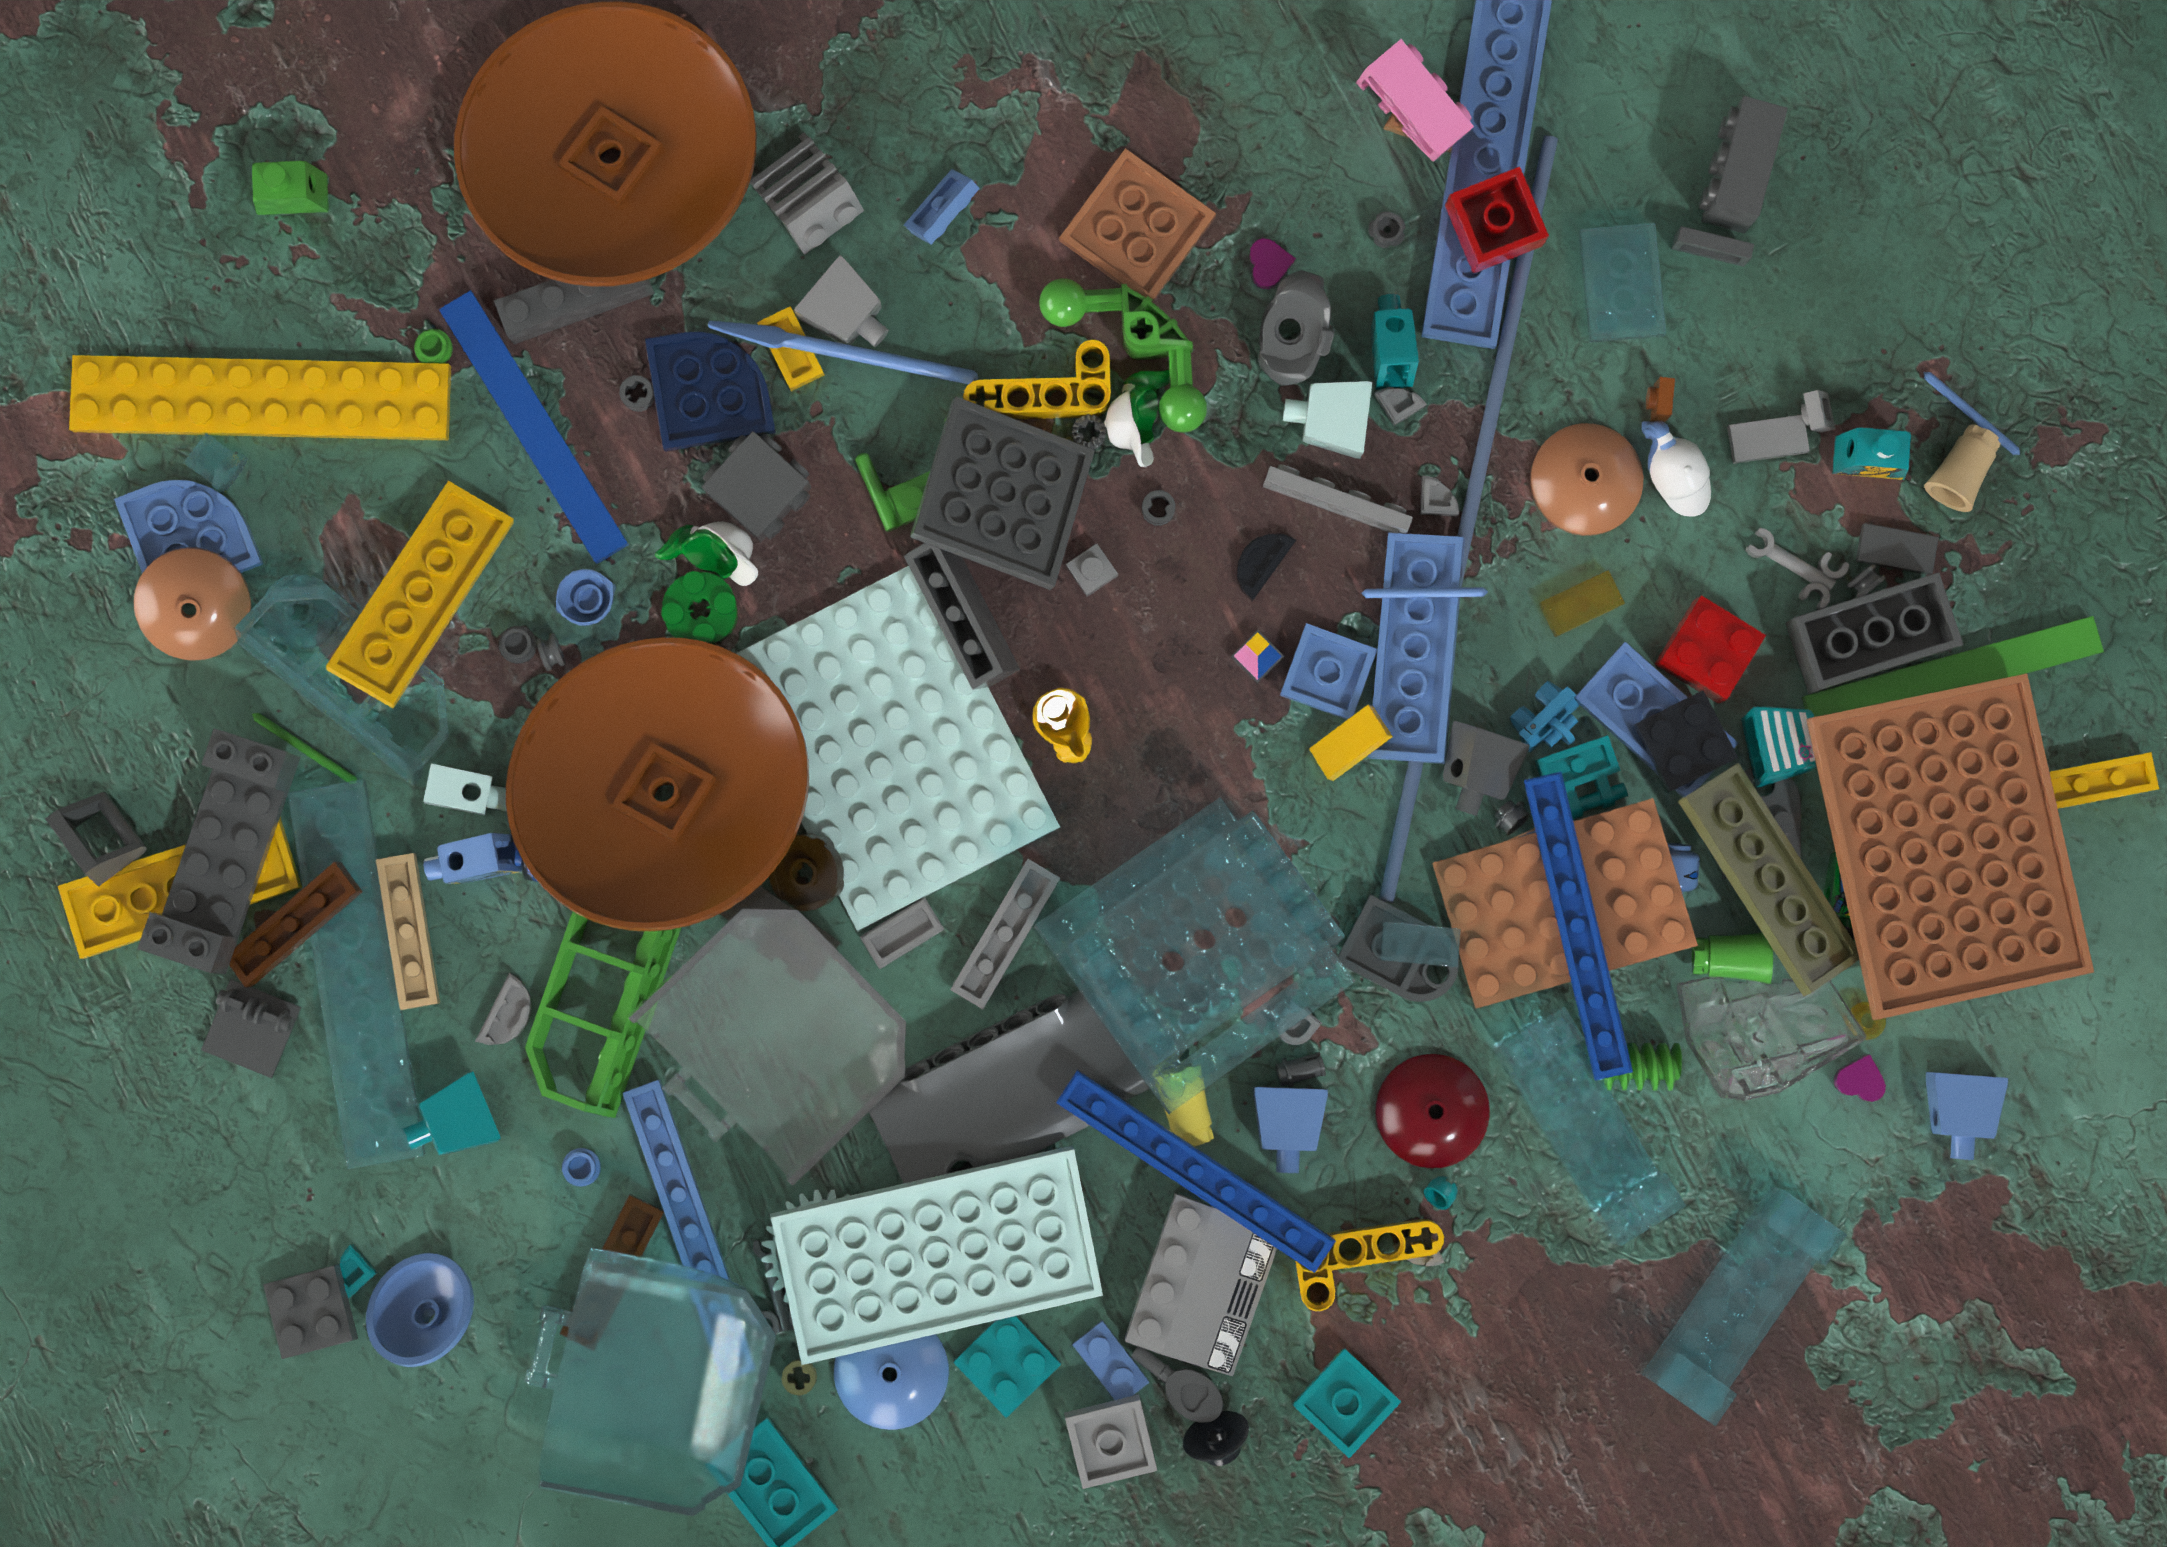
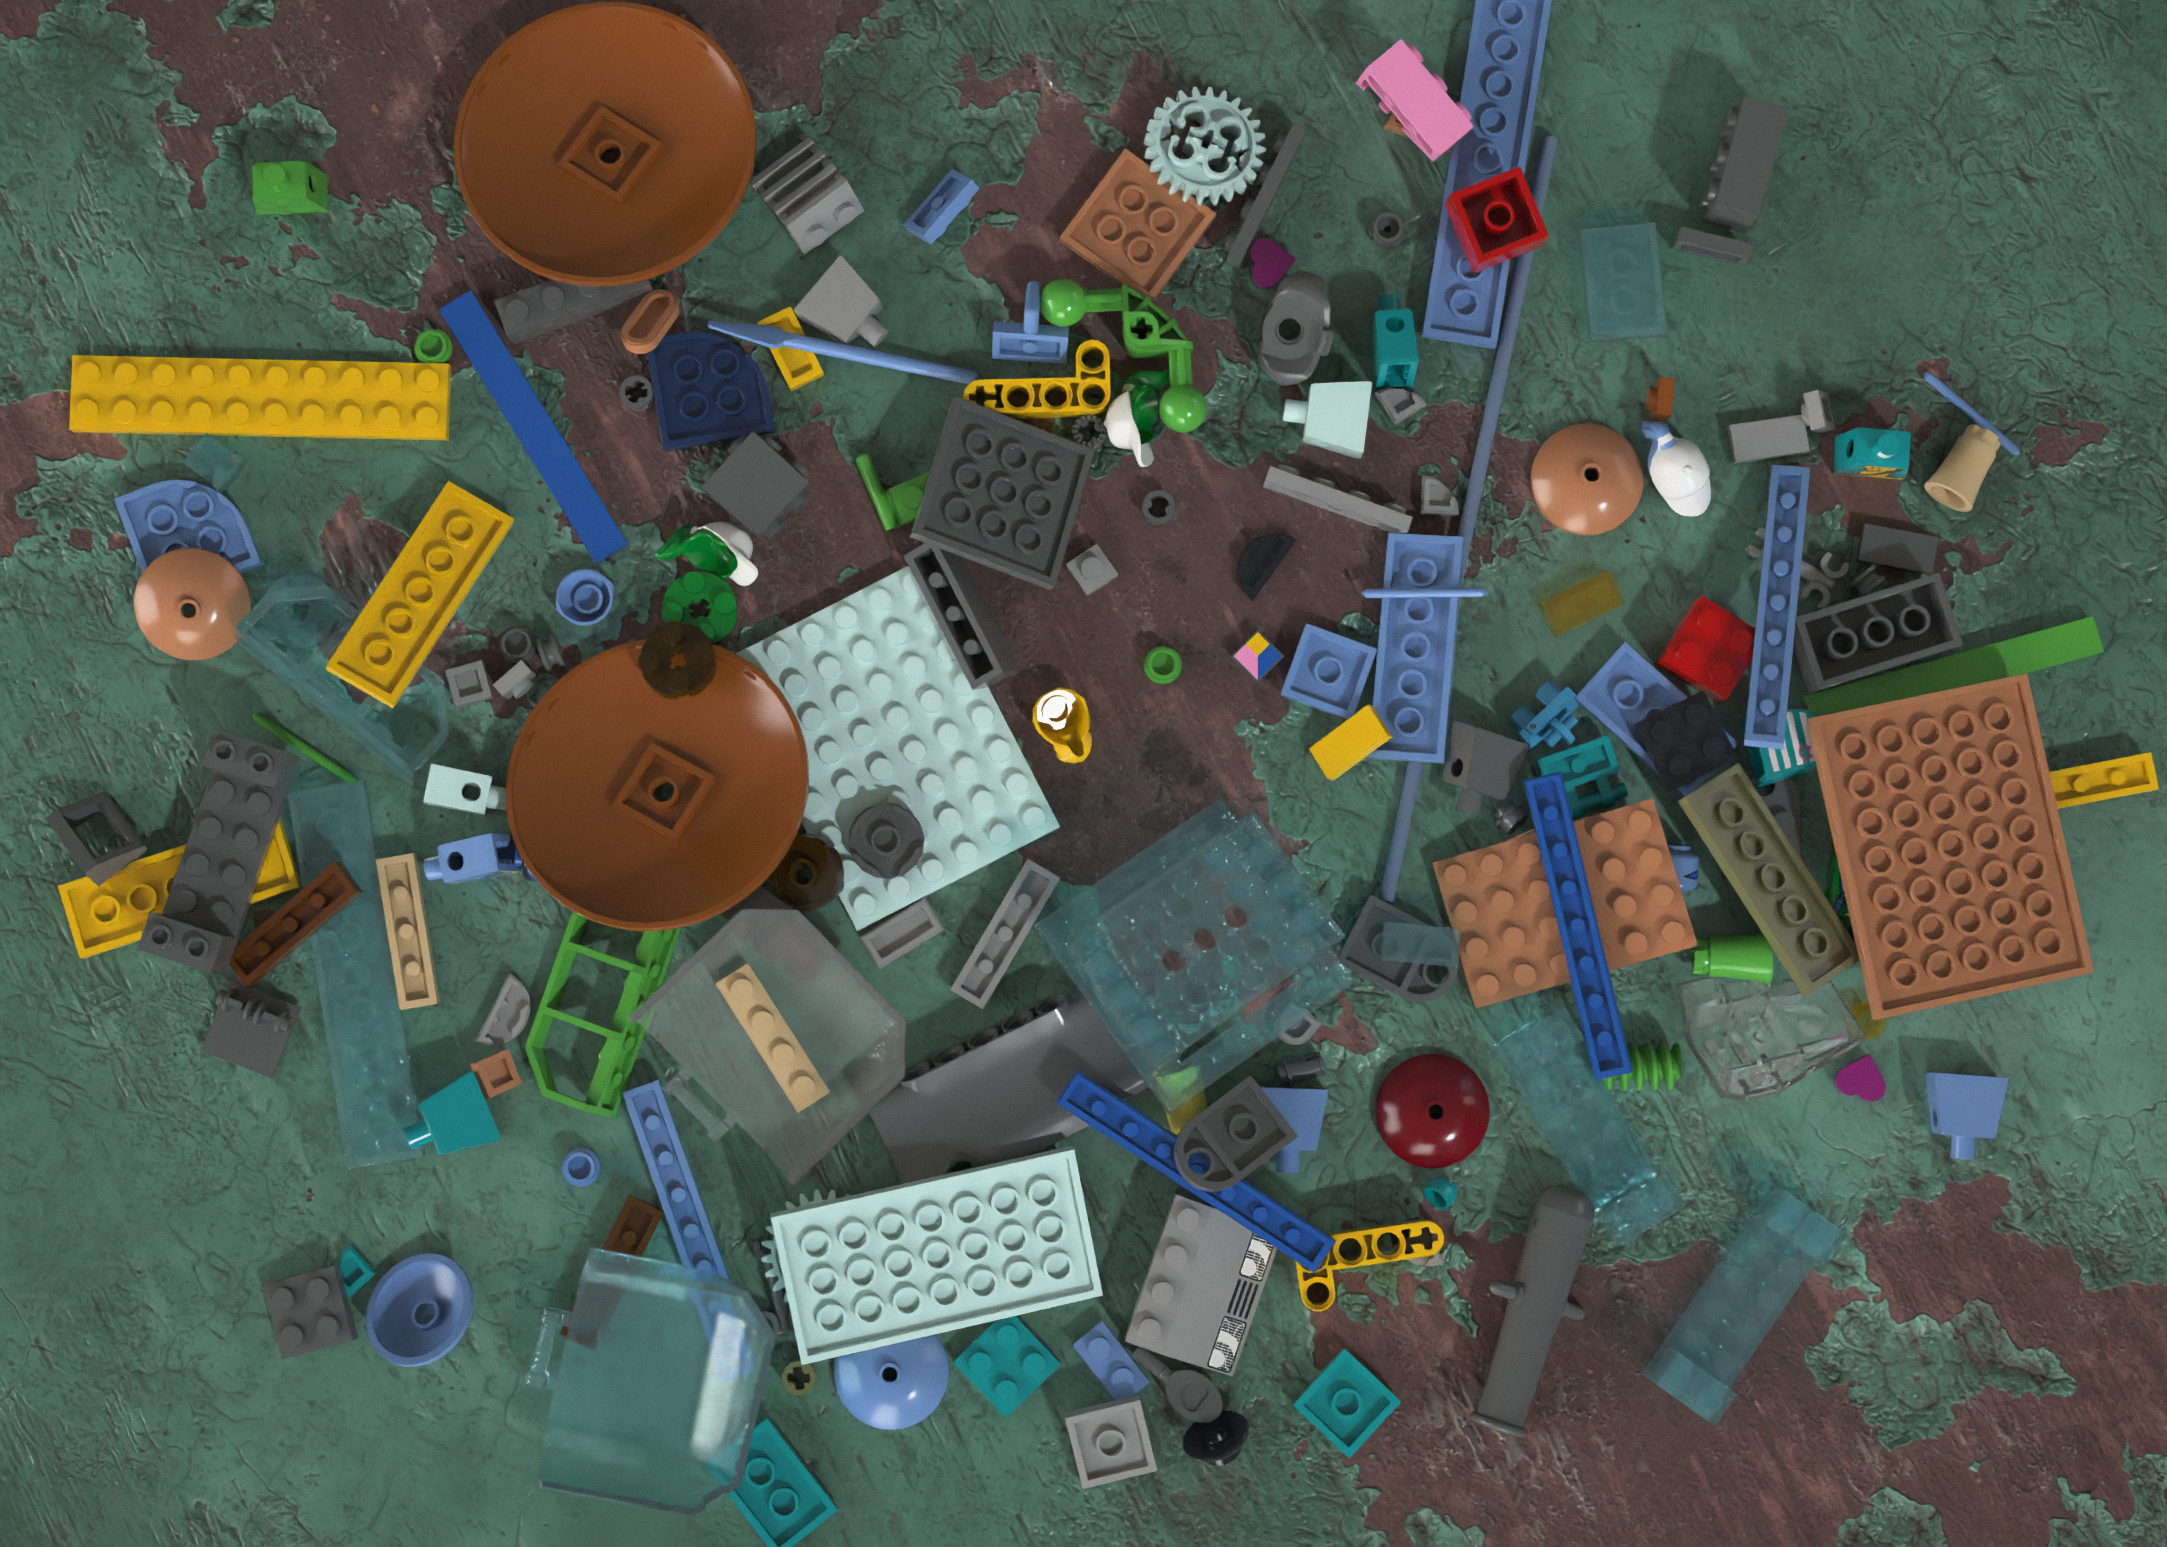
none -> light grey plate [445,660,494,708]
none -> nougat plate [470,1048,523,1099]
none -> light grey plate [493,660,537,700]
none -> nougat tile [621,289,679,354]
none -> dark brown plate [638,621,717,699]
none -> tan plate [715,962,830,1113]
none -> dark grey tile [849,803,925,879]
none -> medium blue plate [992,281,1069,364]
none -> light aqua gear [1144,87,1266,206]
none -> bright green plate [1144,646,1182,684]
none -> dark grey plate [1174,1075,1298,1192]
none -> dark grey plate [1223,123,1307,270]
none -> dark grey piece [1470,1184,1594,1438]
none -> medium blue plate [1744,465,1810,749]

